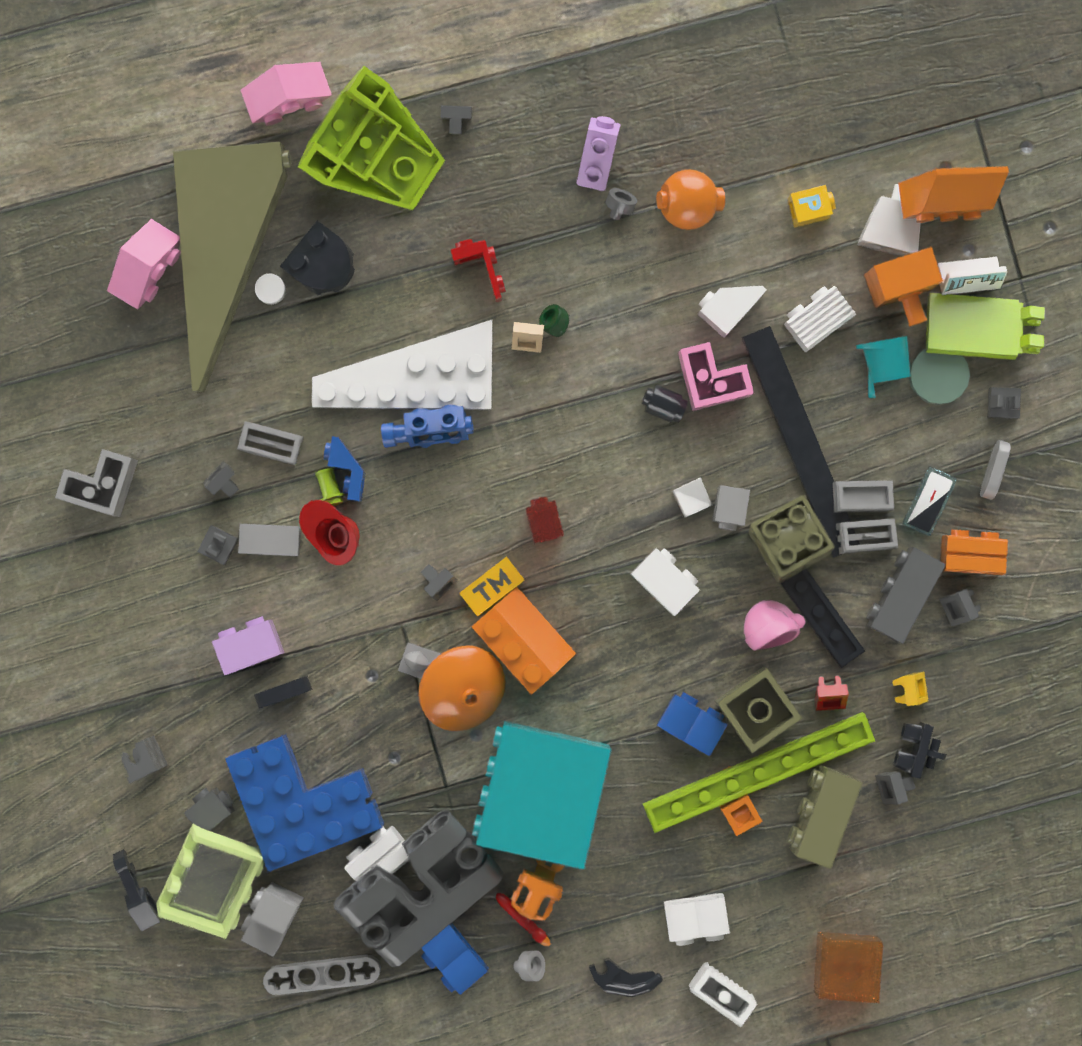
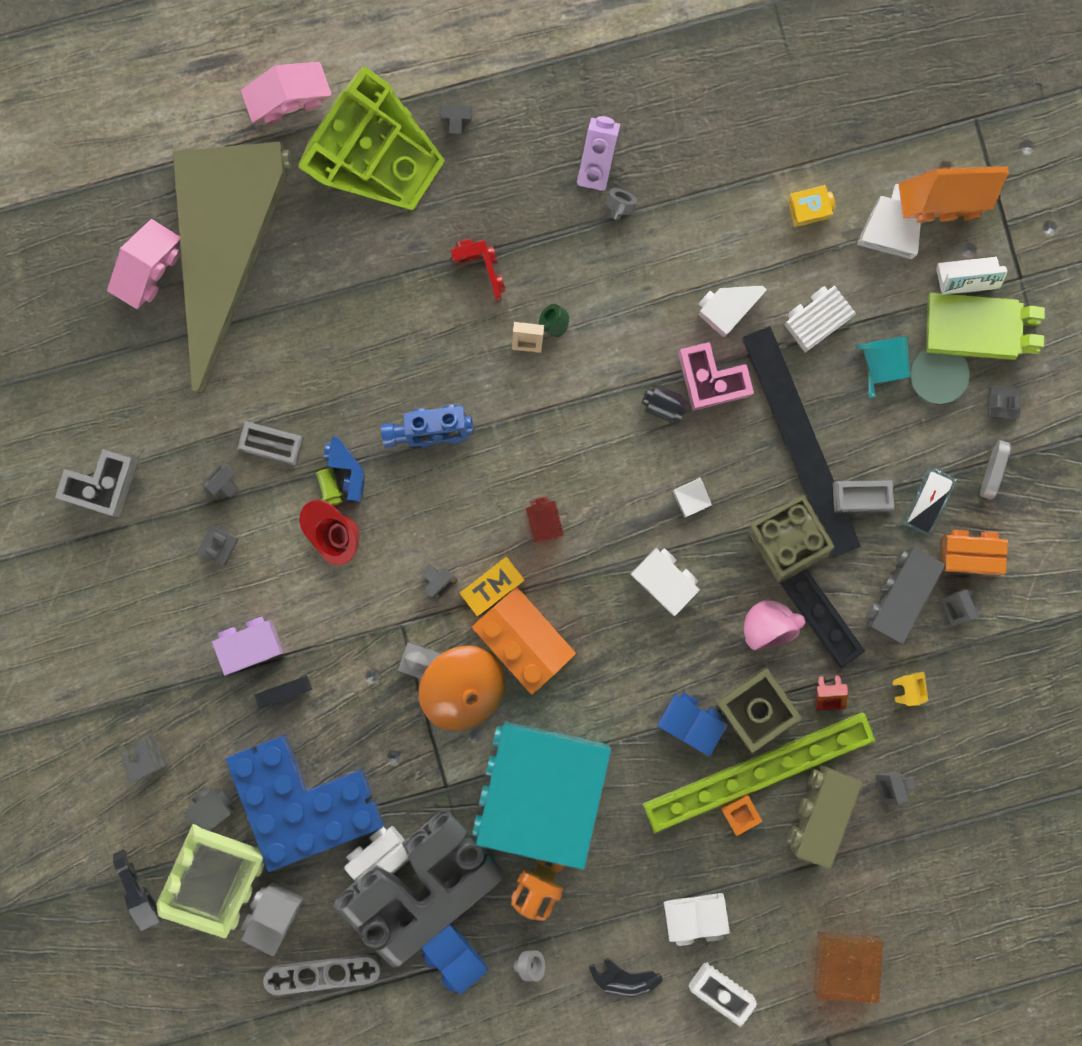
light grey tile [238,524,301,556] -> none
white tile [255,274,286,305] -> none
black slope [280,220,355,295] -> none
white wing [312,320,492,410] -> none
red piece [495,893,551,947] -> none
orange brick [656,169,725,230] -> none
light grey brick [712,485,750,531] -> none
light grey tile [836,518,898,554] -> none
orange brick [864,247,943,327] -> none
black hips [893,722,947,779] -> none

